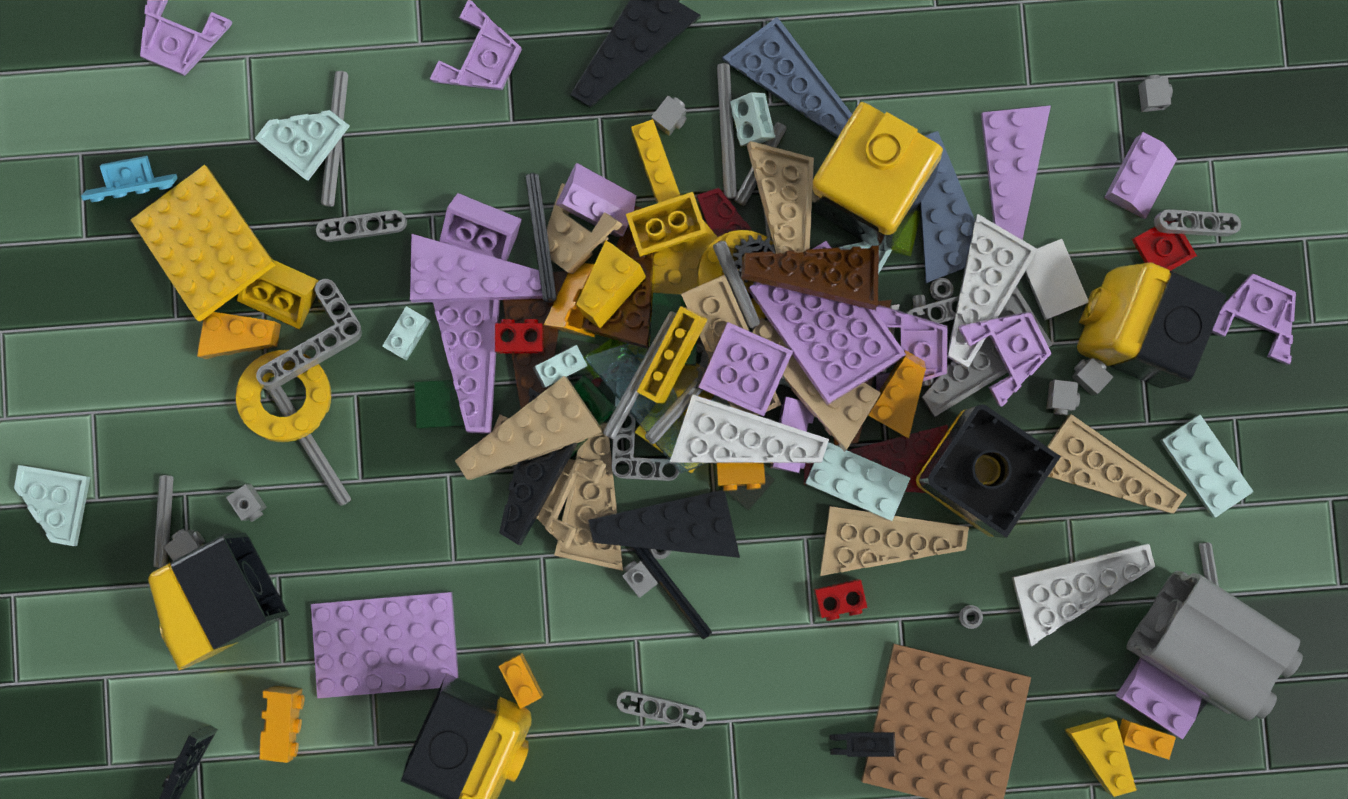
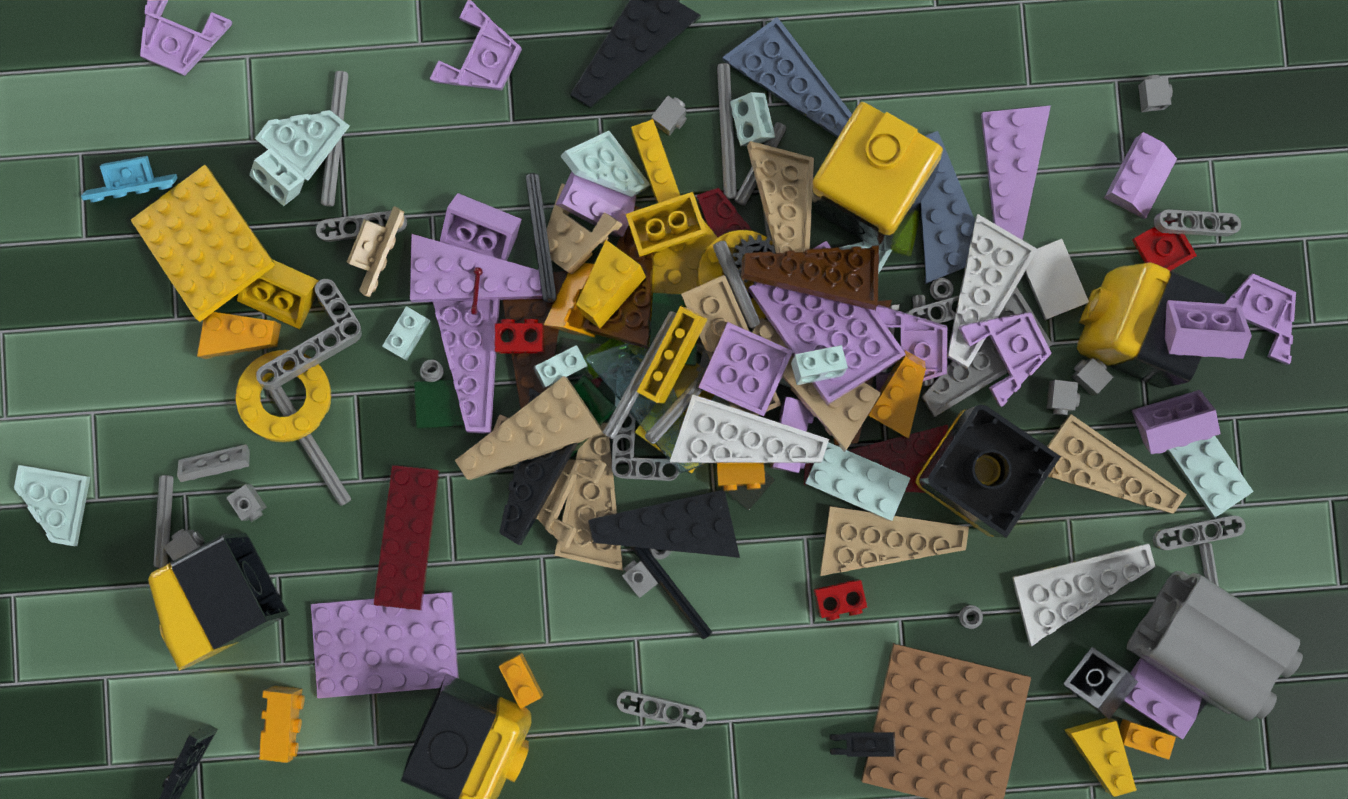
none -> light grey plate [177,444,250,482]
none -> light aqua brick [249,148,305,206]
none -> tan bracket [347,206,404,297]
none -> dark red plate [374,465,440,610]
none -> light grey plate [420,360,443,382]
none -> dark red hinge [471,267,483,315]
none -> light aqua plate [561,131,650,197]
none -> light aqua brick [791,345,848,385]
none -> black brick [1064,647,1138,719]
none -> lavender slope [1132,390,1220,454]
none -> light grey beam [1153,516,1245,550]
none -> lavender slope [1165,300,1252,359]

